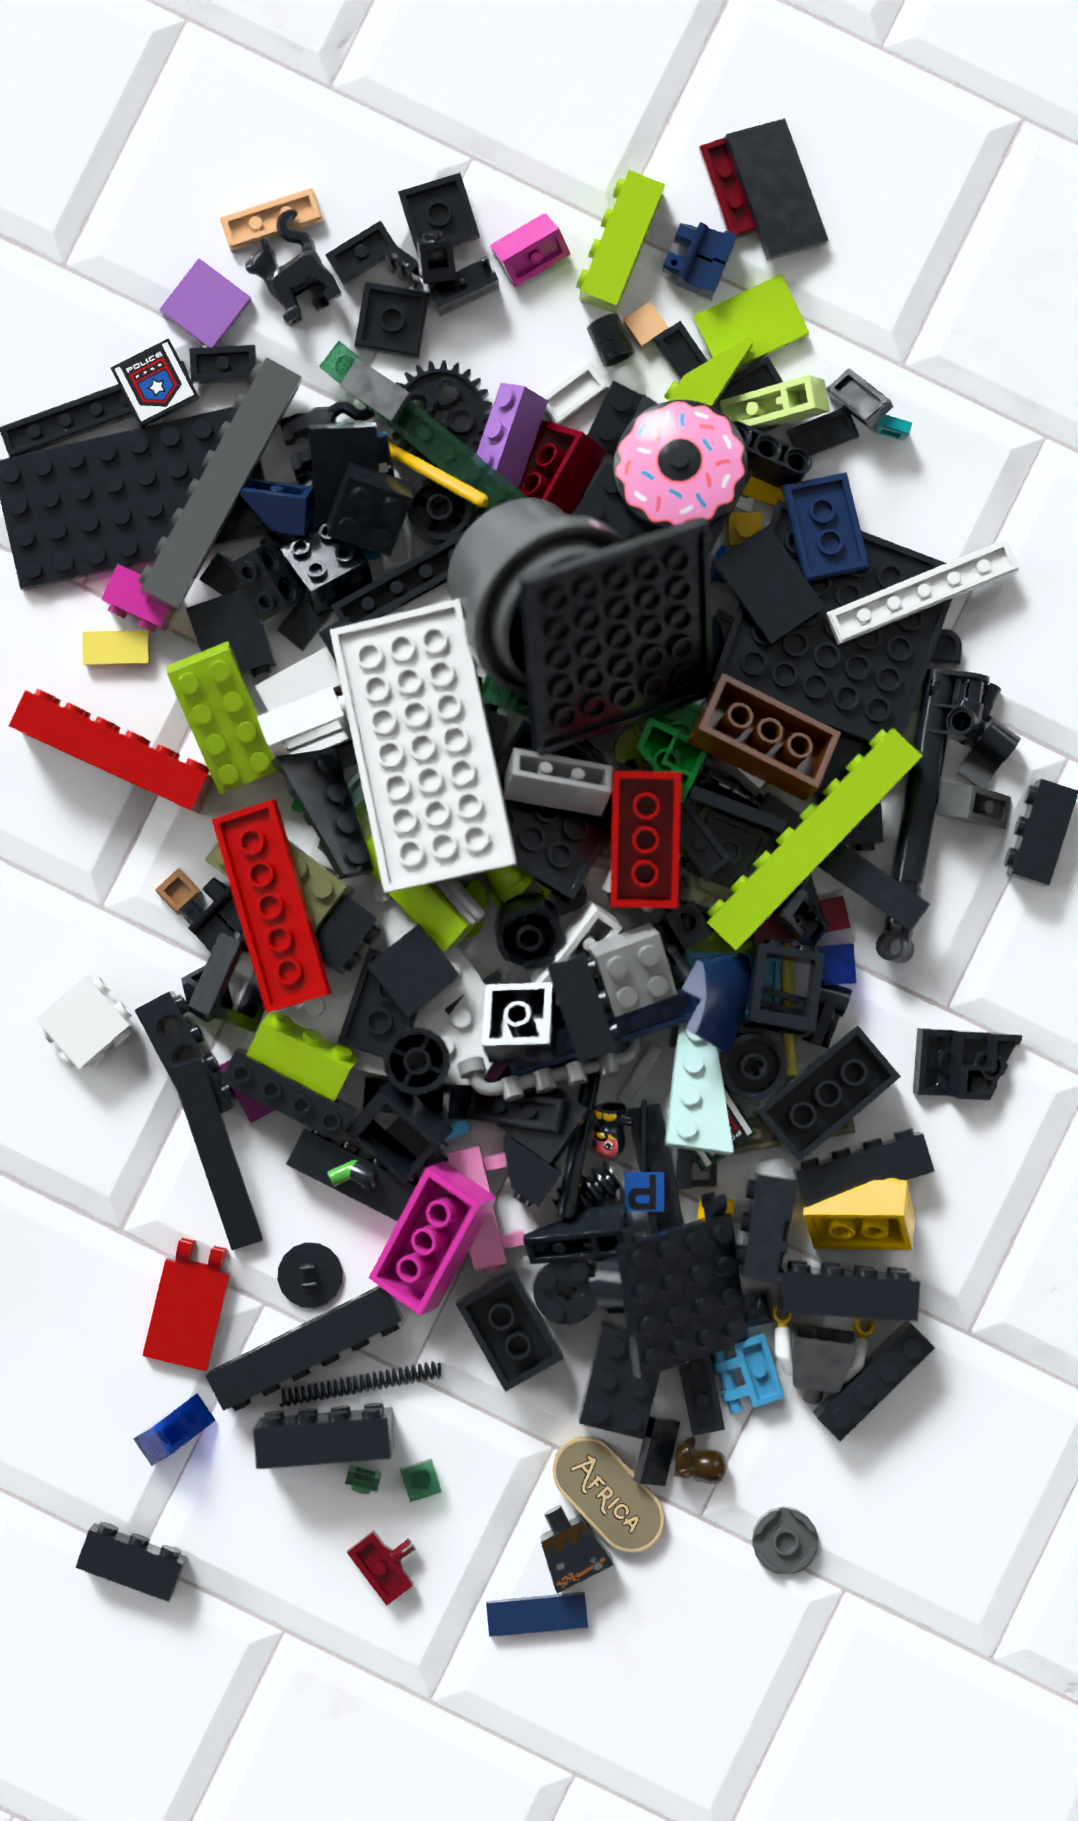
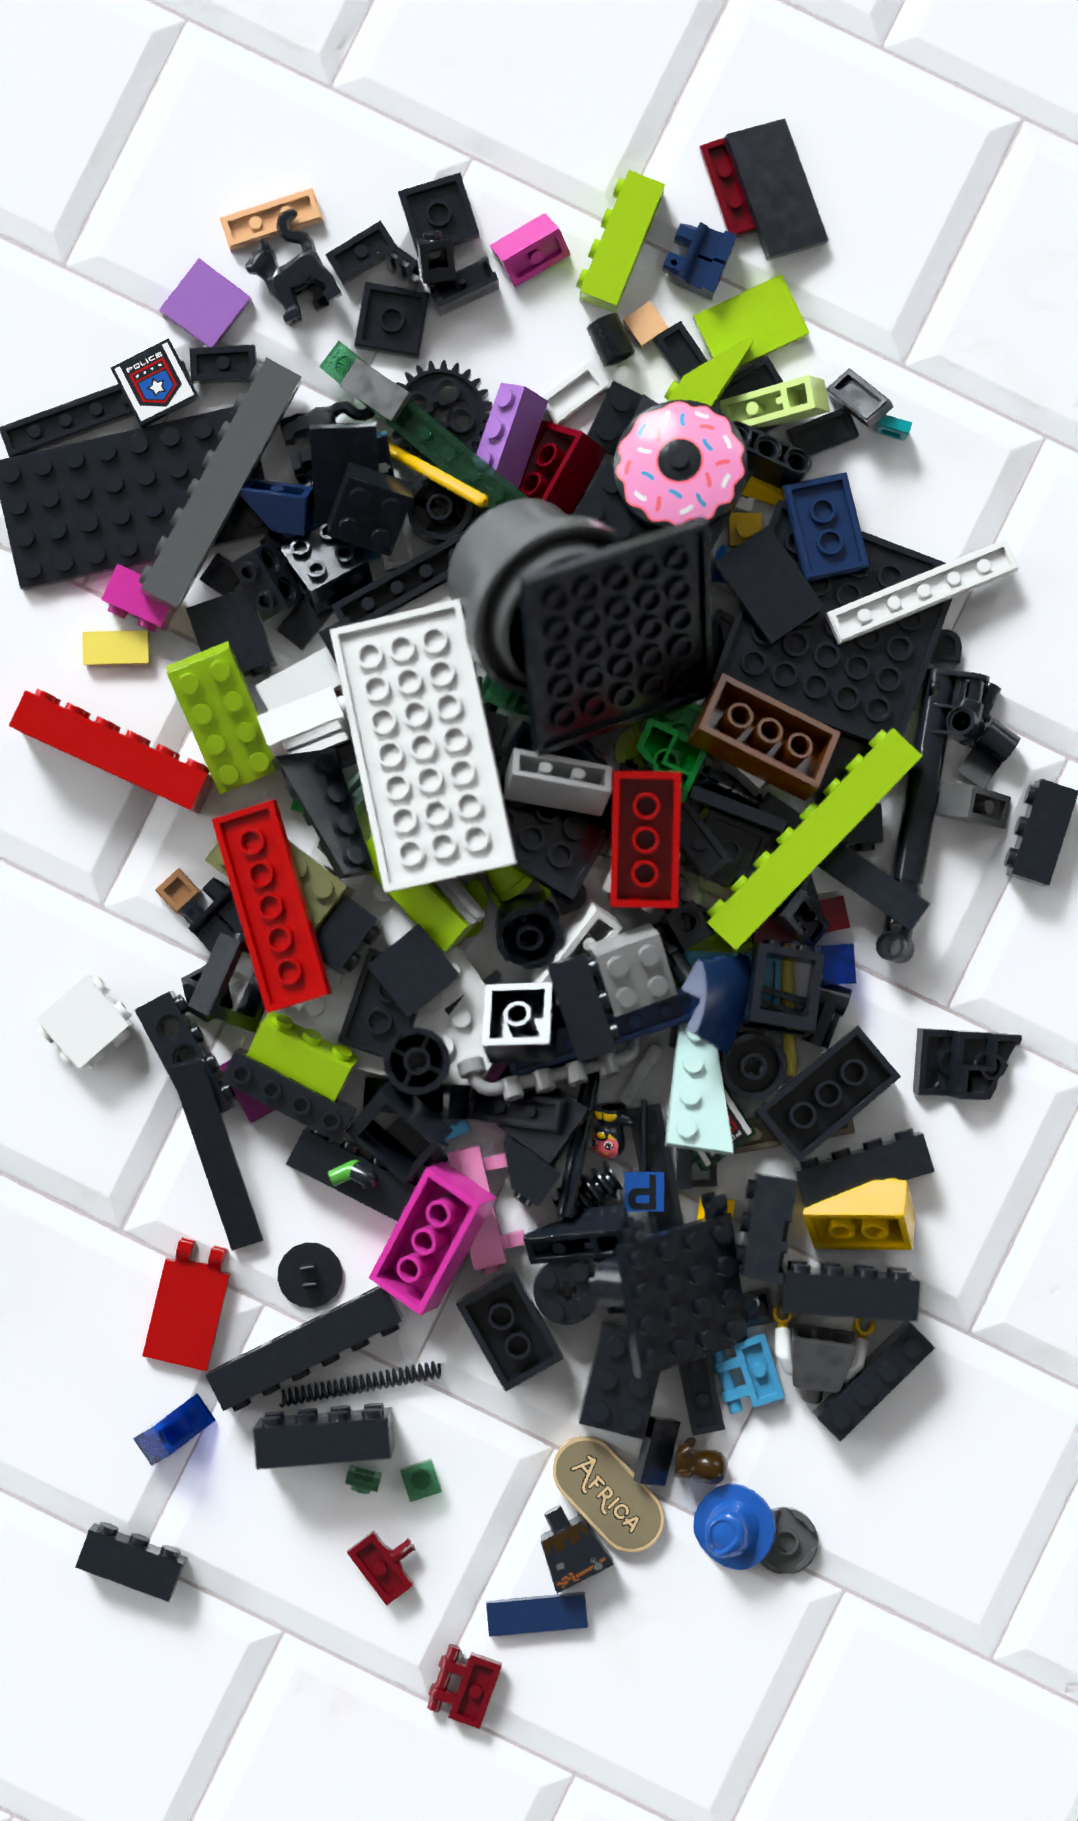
none -> dark red plate [427,1644,502,1729]
none -> blue hat [693,1483,776,1570]

